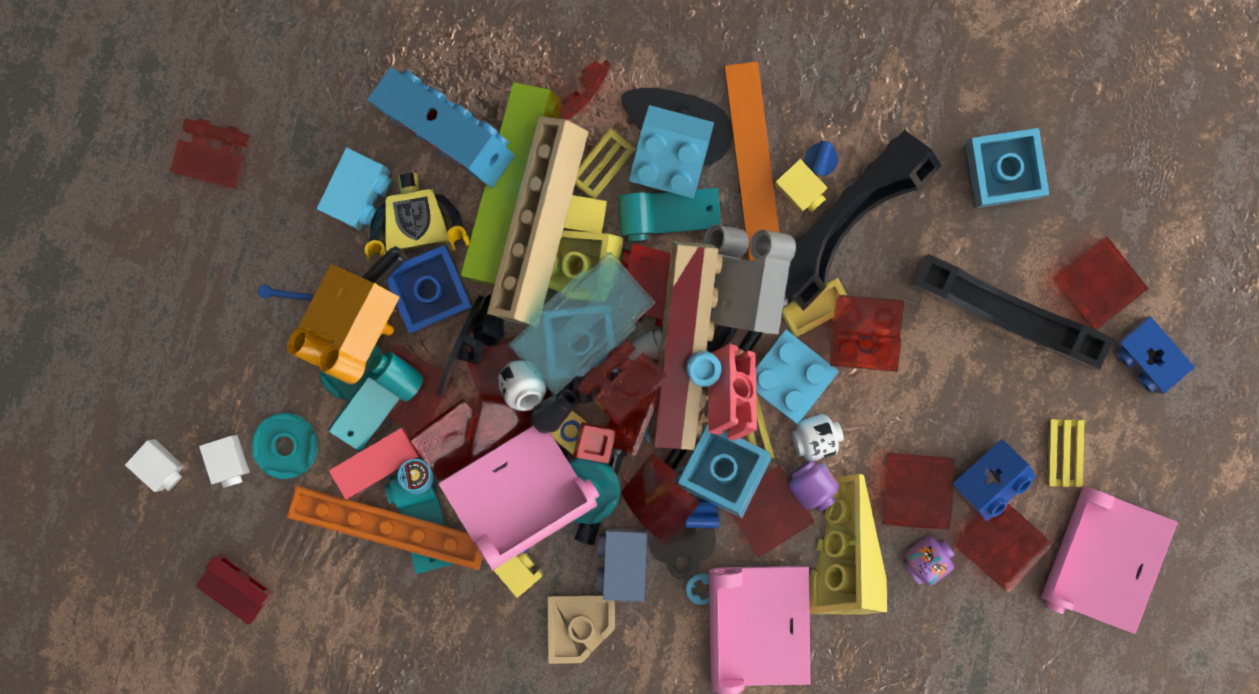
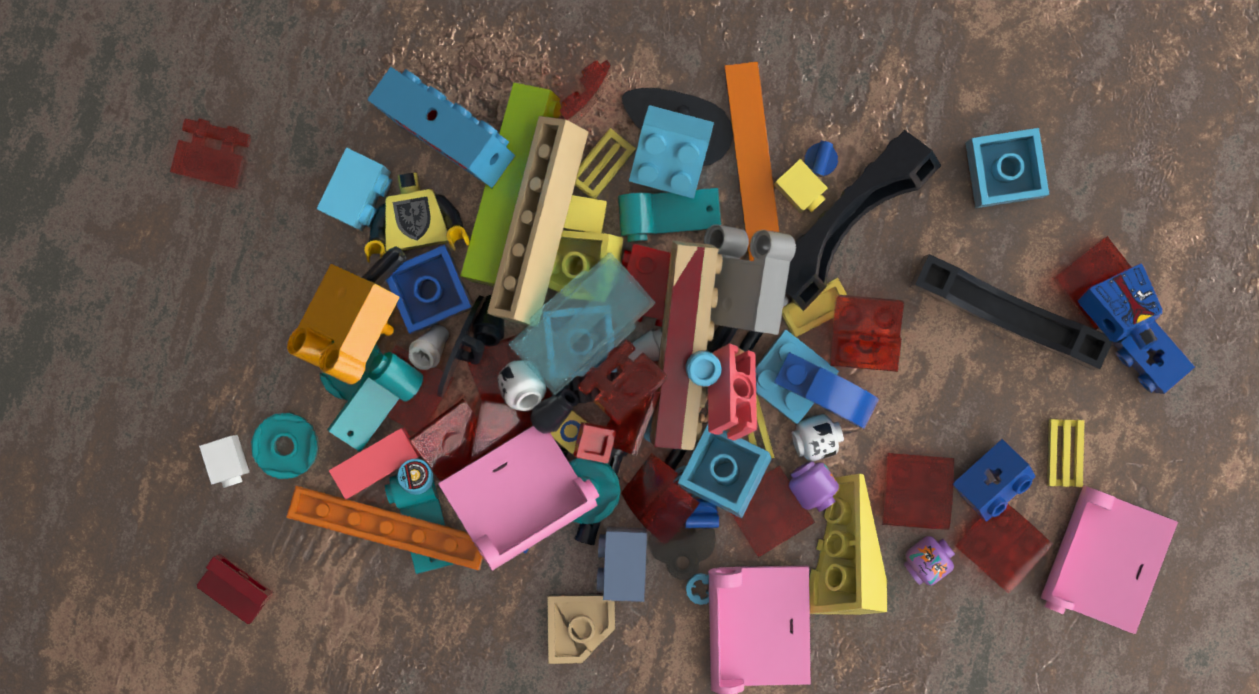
white brick [125,439,184,492] -> none
blue hinge [258,285,314,301] -> none
light yellow brick [494,552,544,598] -> none
none -> white cone [409,325,449,370]
none -> blue arch [774,352,879,429]
none -> blue torso [1078,263,1163,351]

